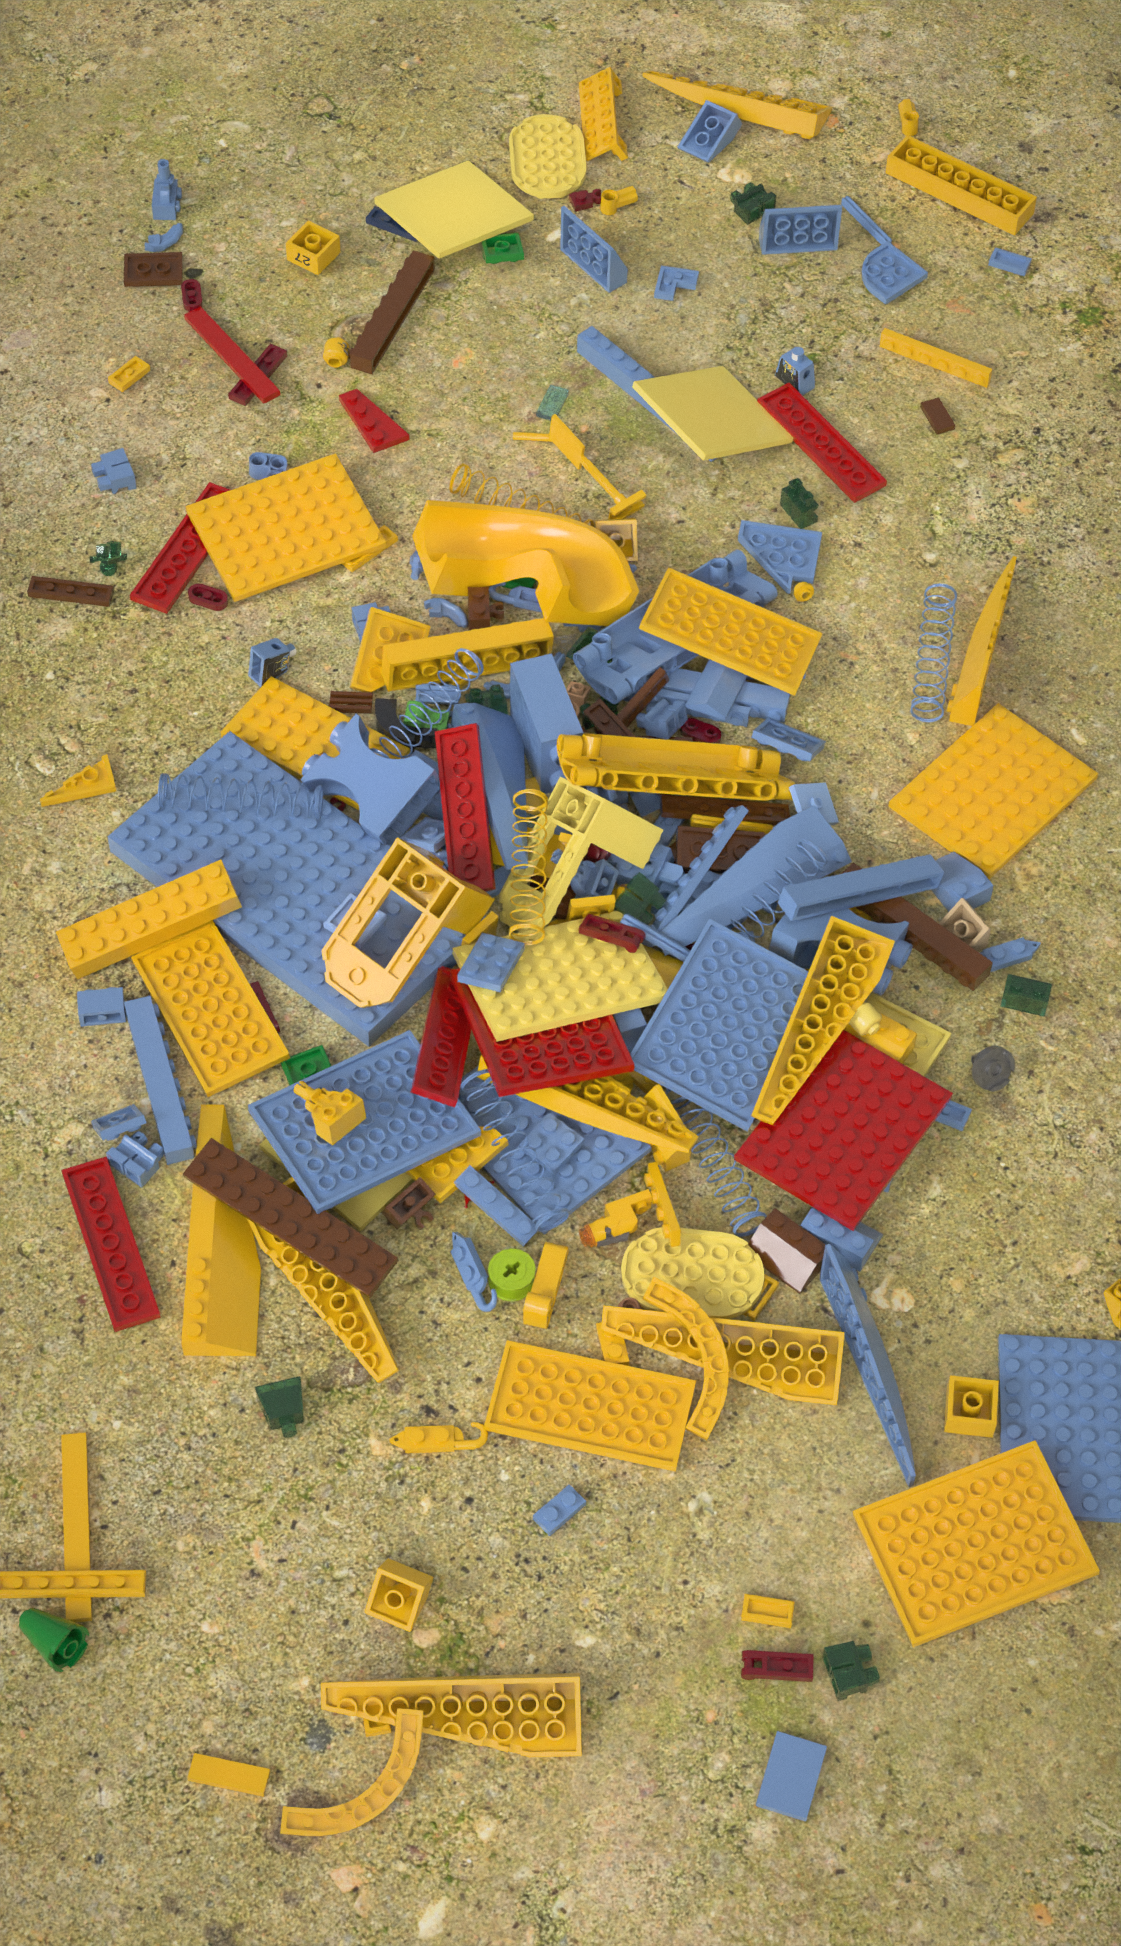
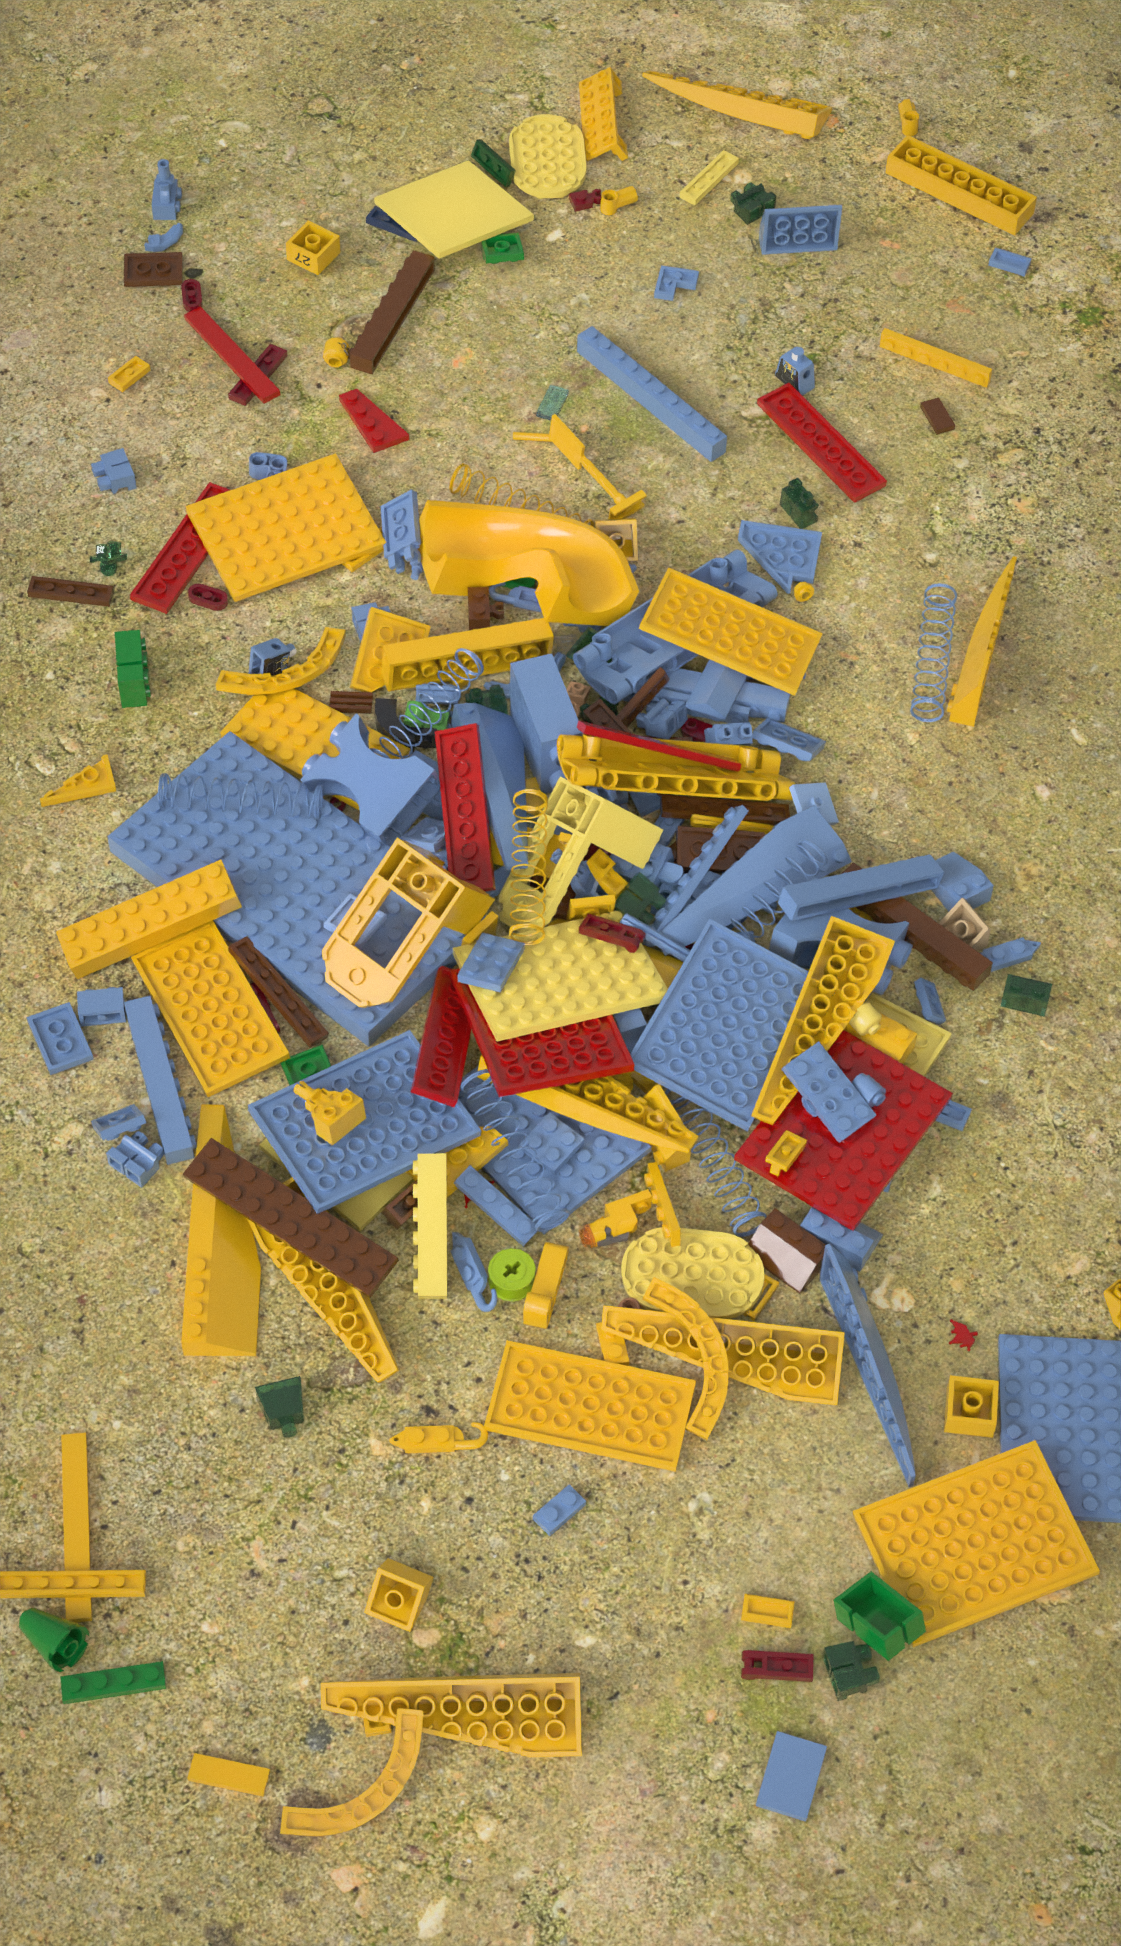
red plate [61,1156,161,1332] -> none
medium blue piece [424,598,468,628] -> none
medium blue slope [560,206,628,293] -> none
light yellow tile [632,366,793,461] -> none
medium blue slope [677,100,742,163] -> none
medium blue axle [841,196,892,245] -> none
medium blue plate [862,241,928,305] -> none
yellow plate [888,703,1099,879] -> none
flat silver tile [971,1045,1015,1092] -> none
none -> medium blue plate [26,1002,94,1075]
none -> green plate [60,1661,166,1705]
none -> green piece [114,630,151,708]
none -> yellow plate [216,627,346,695]
none -> reddish brown plate [228,936,329,1048]
none -> medium blue tile [380,489,421,574]
none -> light yellow brick [413,1153,447,1299]
none -> dark green tile [470,139,516,187]
none -> red tile [577,720,742,772]
none -> yellow slope [586,848,628,897]
none -> light yellow plate [680,150,739,205]
none -> medium blue hips [704,722,753,746]
none -> yellow plate [765,1130,807,1176]
none -> medium blue plate [782,1041,876,1143]
none -> green piece [833,1571,926,1661]
none -> medium blue brick [852,1073,886,1107]
none -> medium blue plate [914,978,946,1025]
none -> red piece [949,1319,978,1351]

